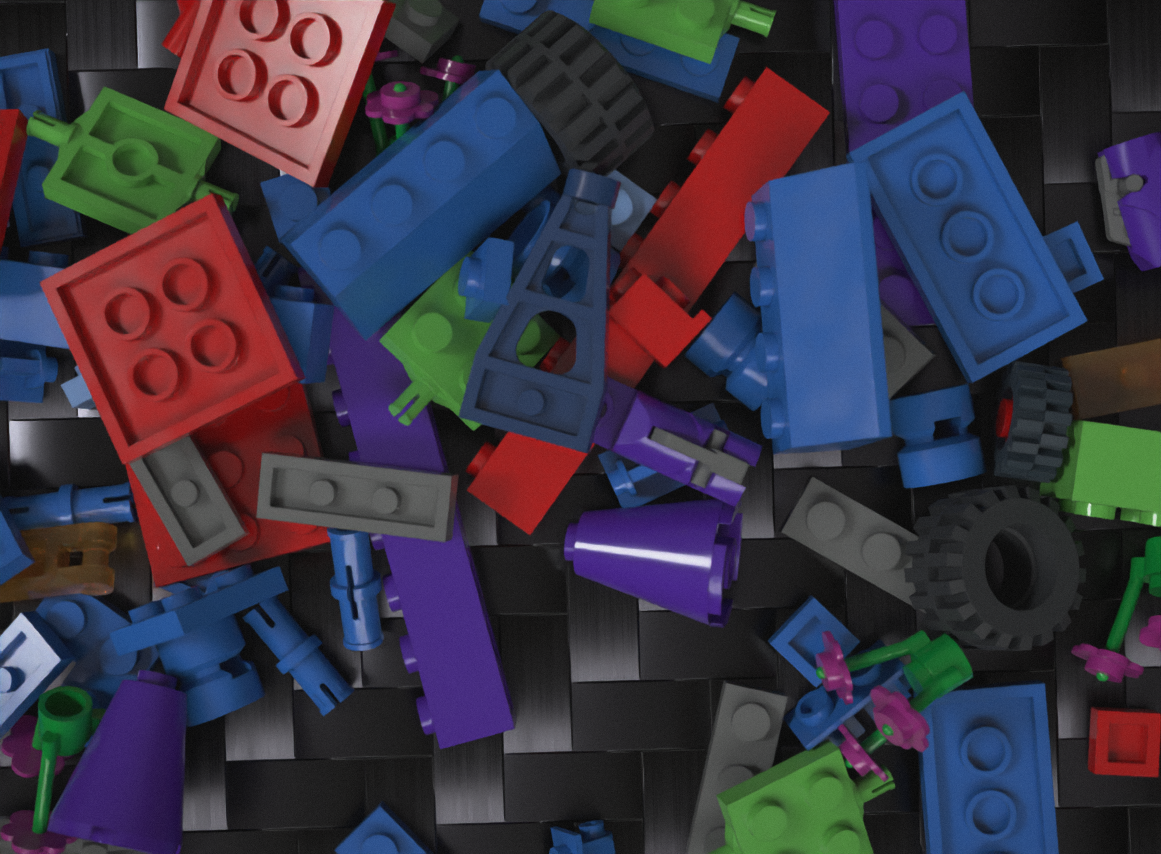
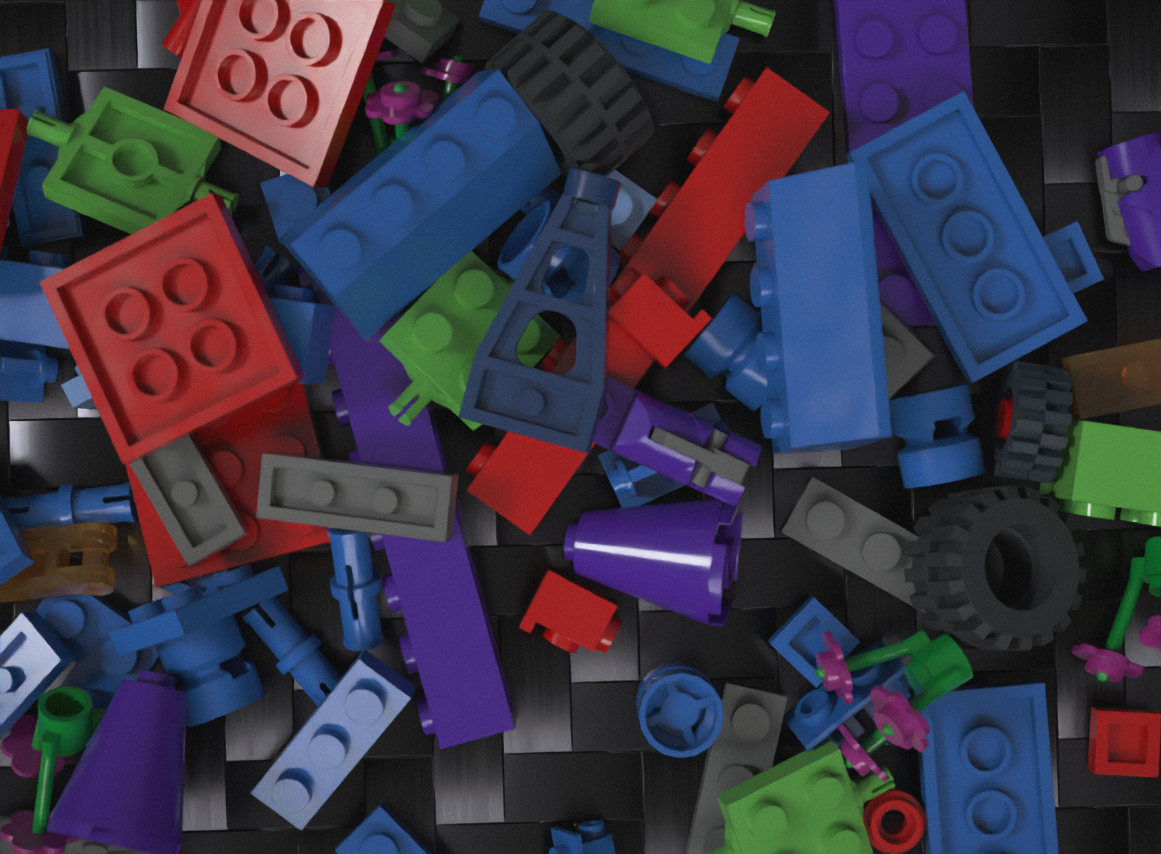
blue plate [458,237,514,323] -> none
none -> plate [251,649,416,830]
none -> red brick [519,566,622,654]
none -> blue wheel [636,661,724,758]
none -> red plate [863,789,926,854]

